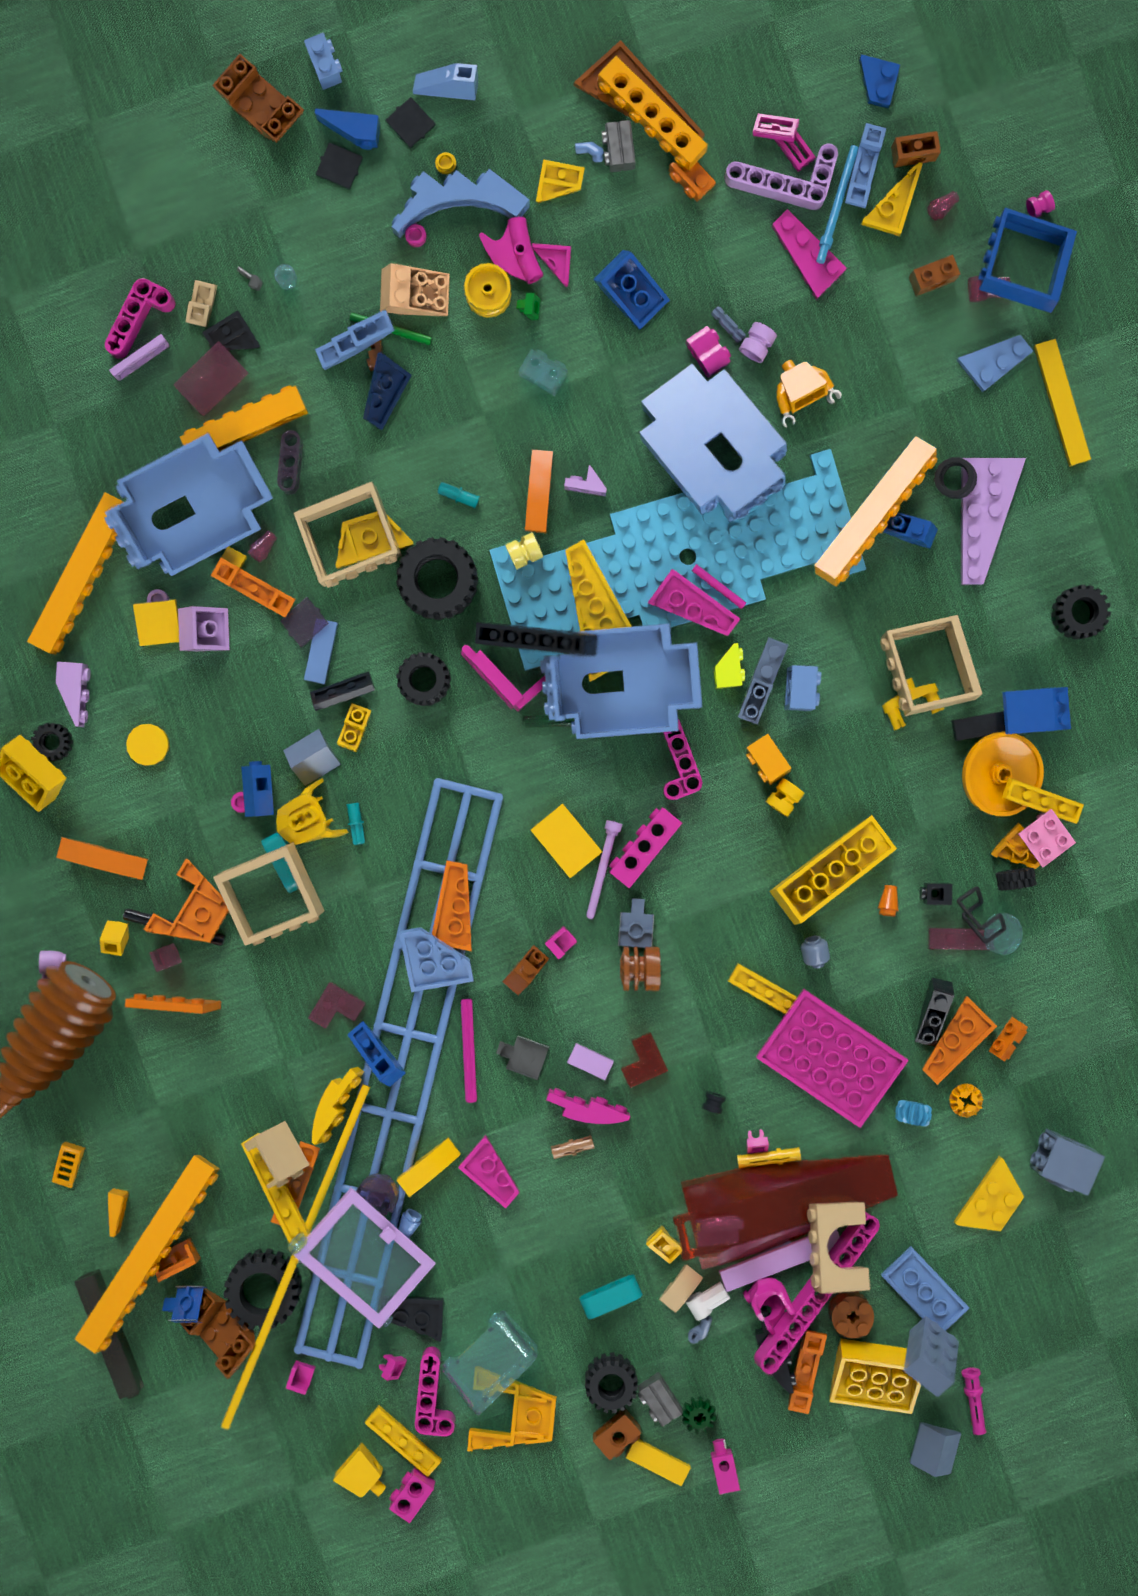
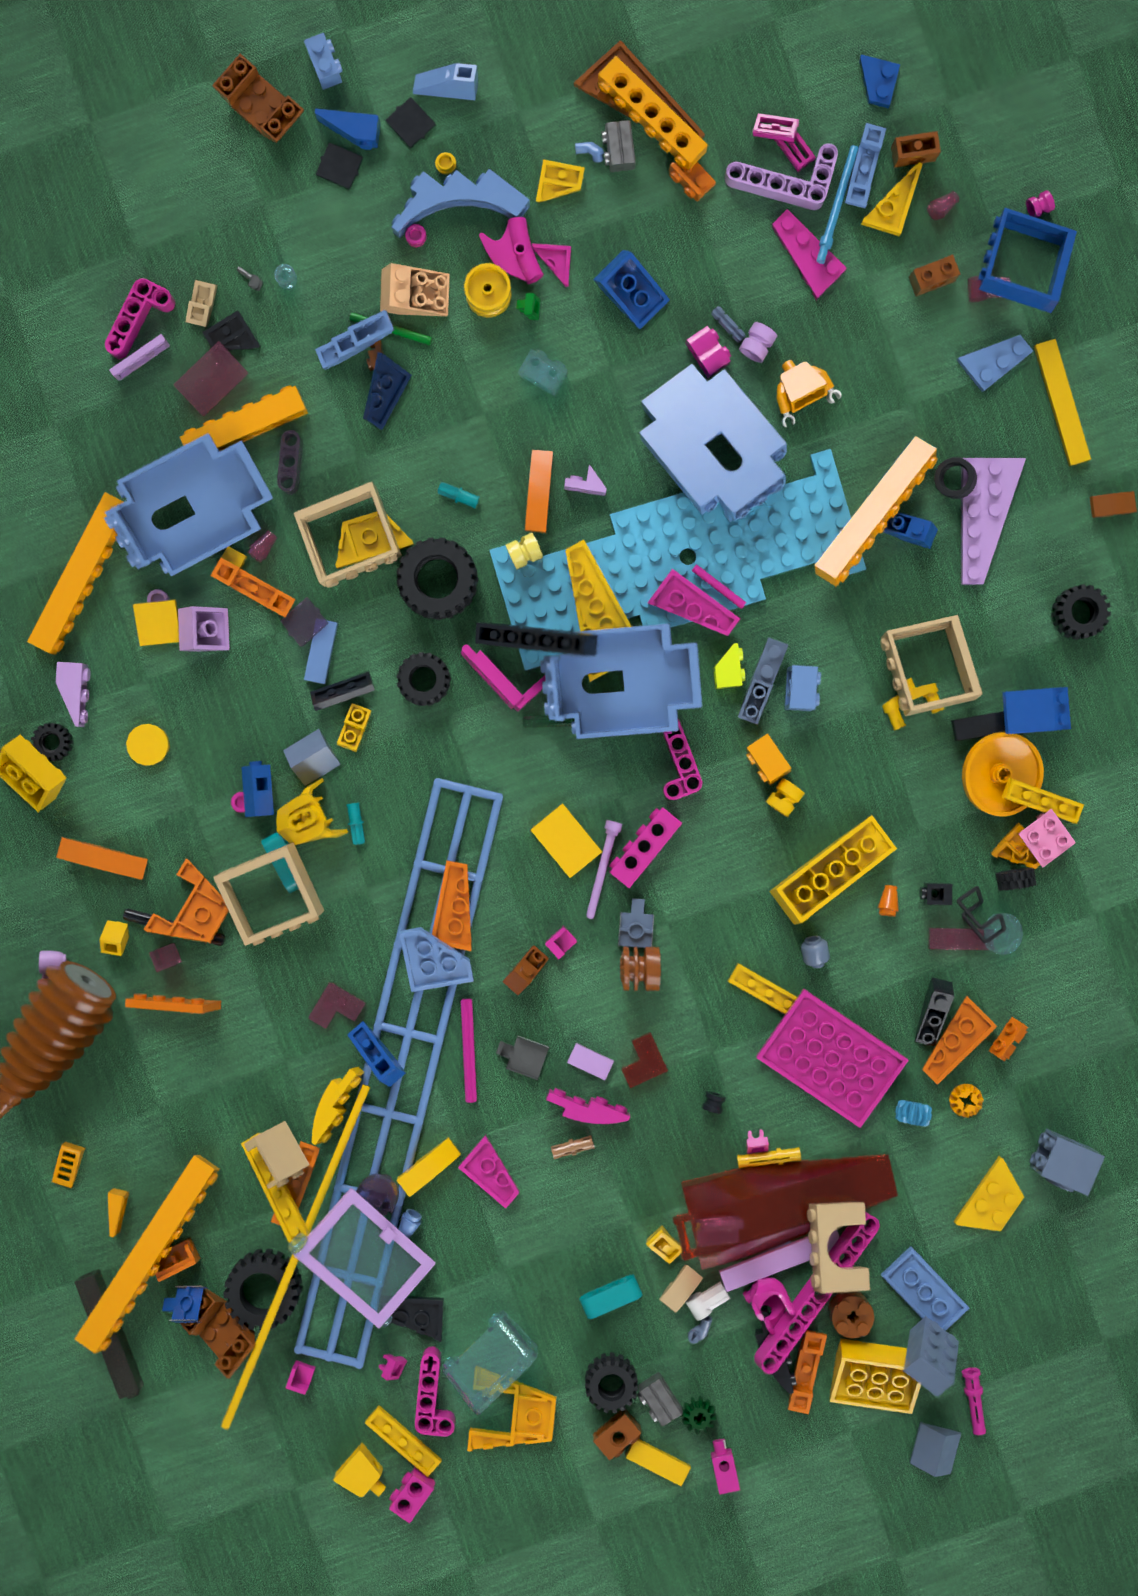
none -> dark orange slope [1090,491,1137,518]

